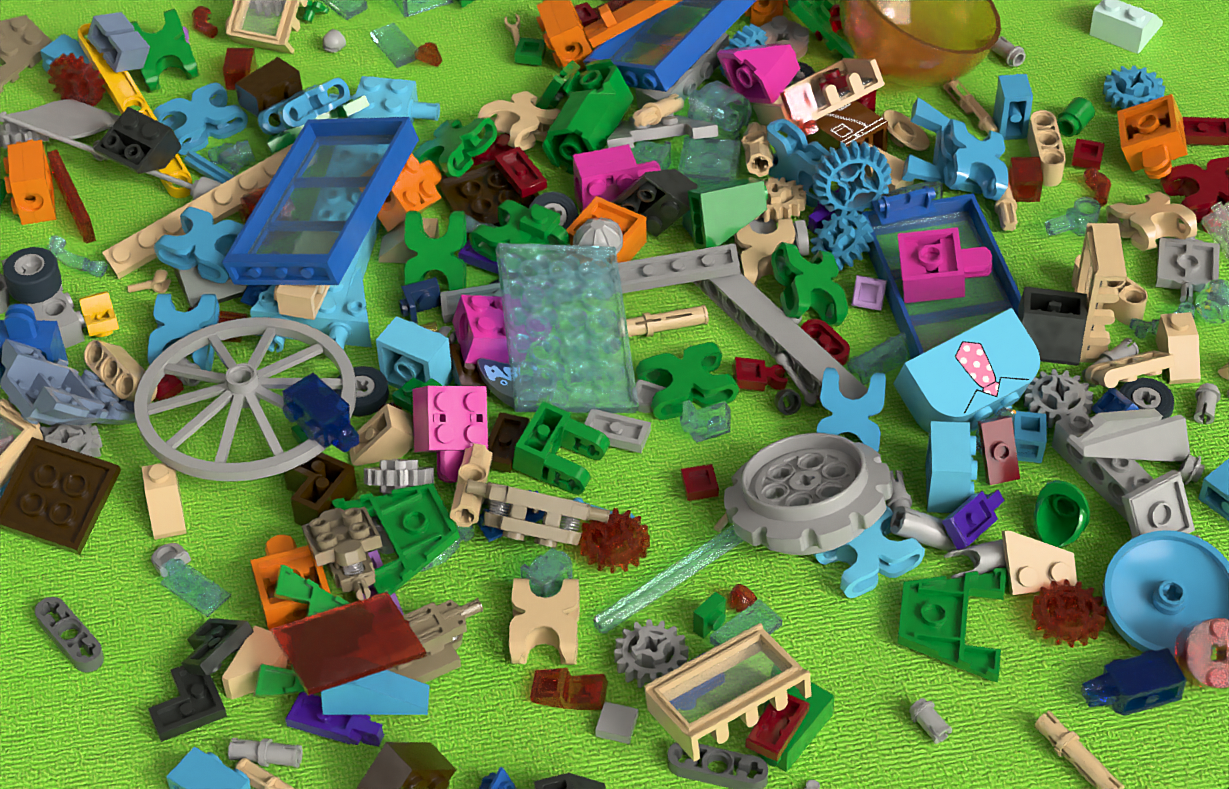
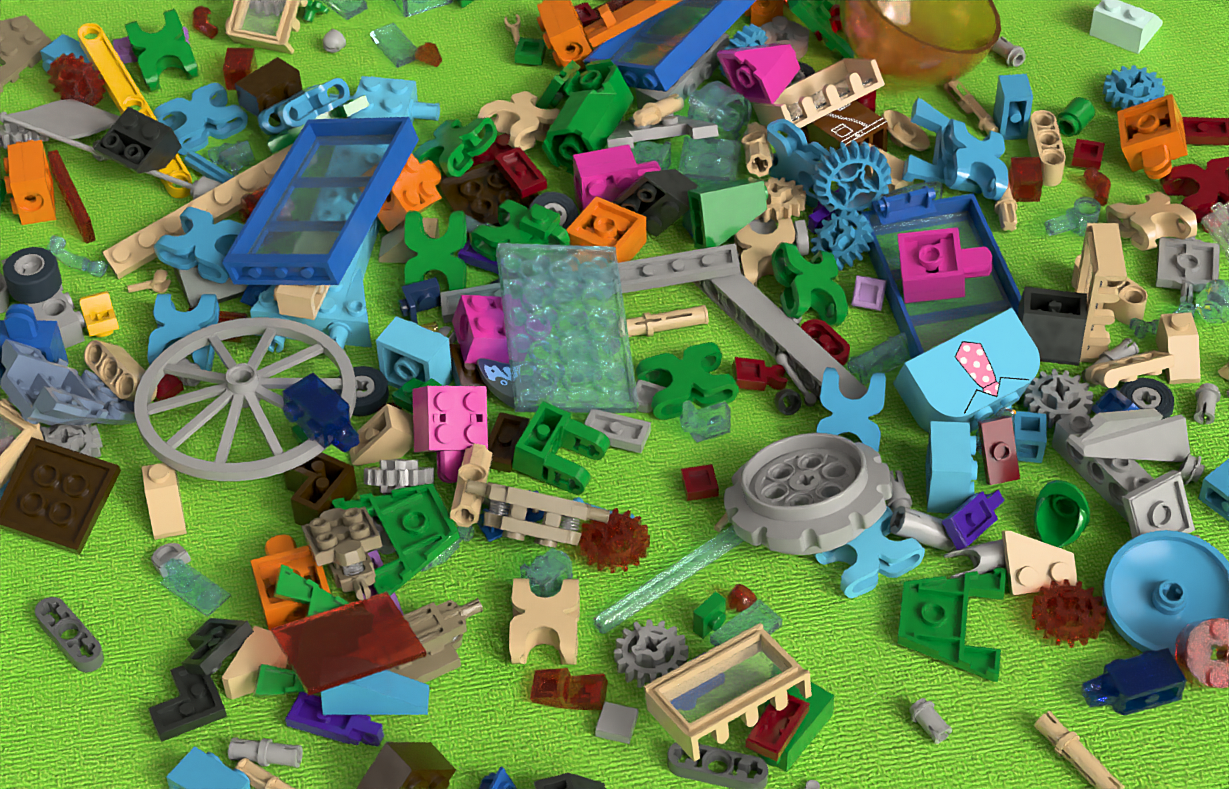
sand blue piece [87,12,150,73] -> none
light grey piece [573,217,623,260] -> none
plate [780,82,819,135] -> none
dark red plate [819,68,848,94] -> none

